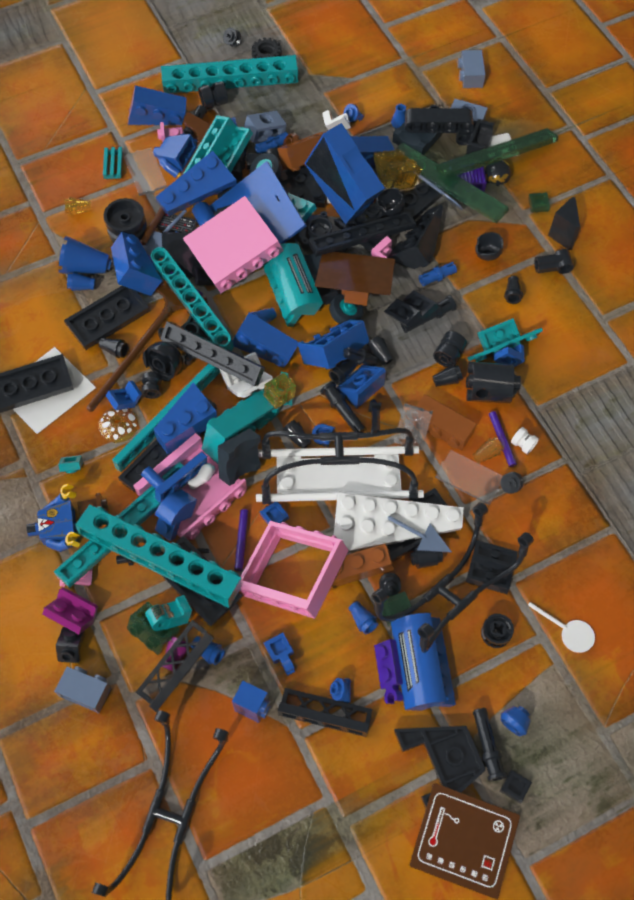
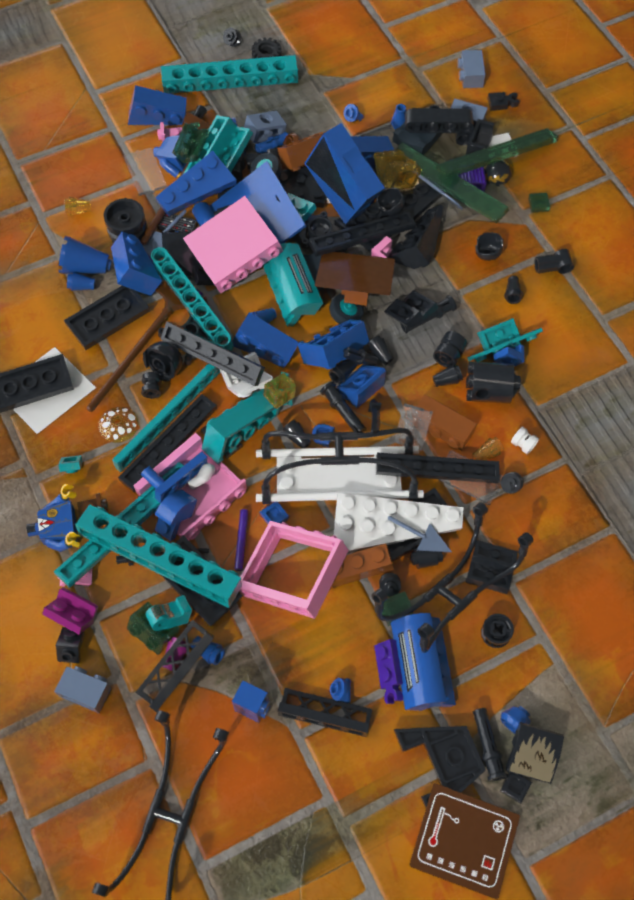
black cone [99,337,129,358] -> none
teal tile [103,147,123,179] -> none
blue bracket [106,381,142,410] -> none
blue wedge [154,382,217,454] -> none
black wheel [198,81,228,109] -> none
black brick [218,429,261,486] -> none
blue plate [264,633,295,676] -> none
black plate [319,288,338,305] -> none
white panel [322,110,351,130] -> none
blue cone [349,601,378,634] -> none
blue pin [419,262,457,287] -> none
dark purple bar [489,411,517,467] -> none
white piece [528,603,595,653] -> none
black slope [548,197,580,250] -> none
none -> clear green hinge [172,122,209,164]
none -> black plate [376,452,500,483]
none -> black plate [487,92,519,111]
none -> slope [506,722,564,784]

